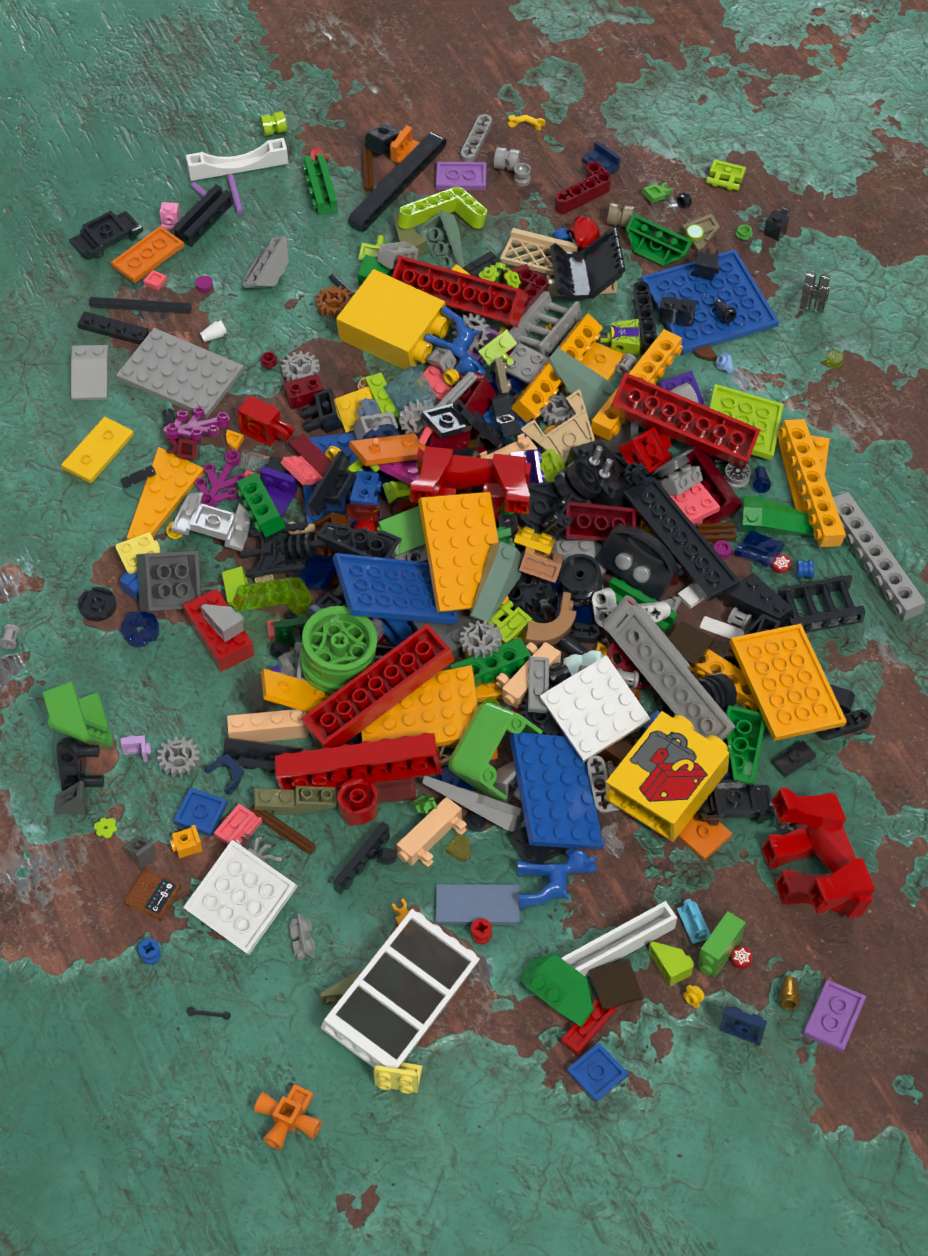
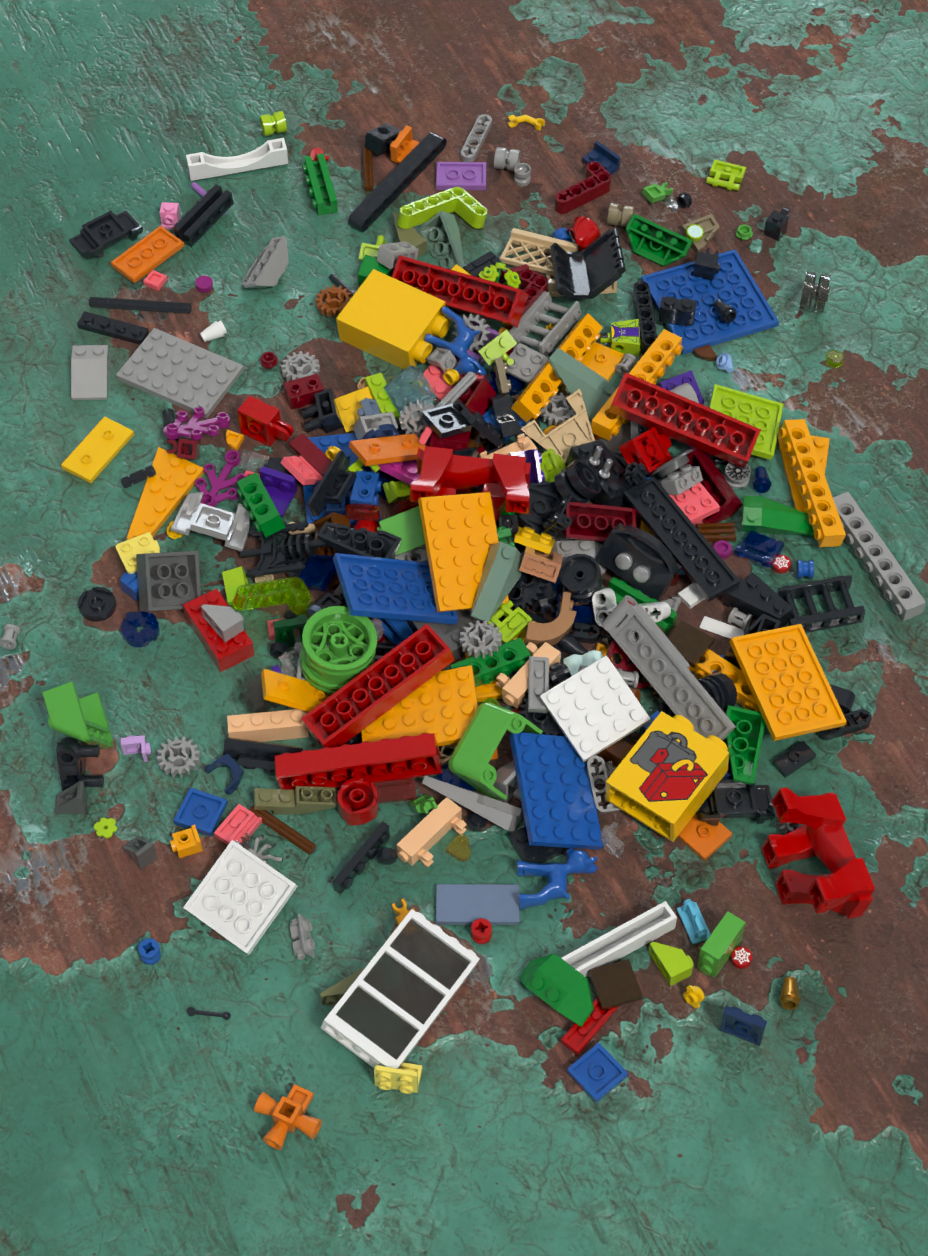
clear orange plate [124,868,182,921] -> none
medium lavender bar [227,174,243,214] -> none
medium lavender tile [803,979,867,1053] -> none

